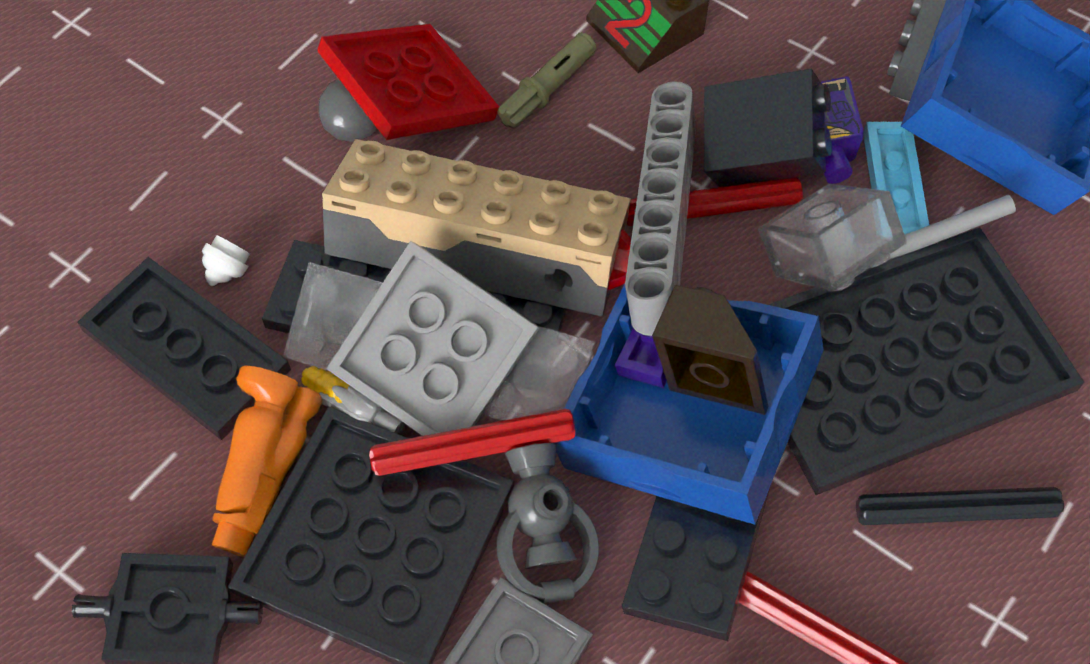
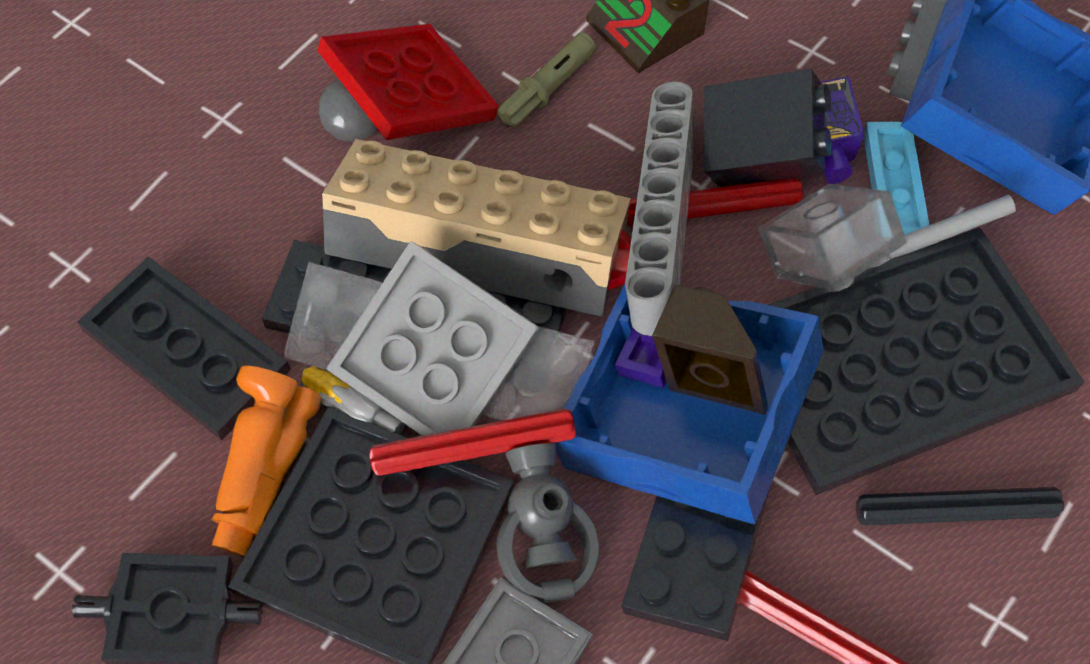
white plate [202,235,250,286] -> none

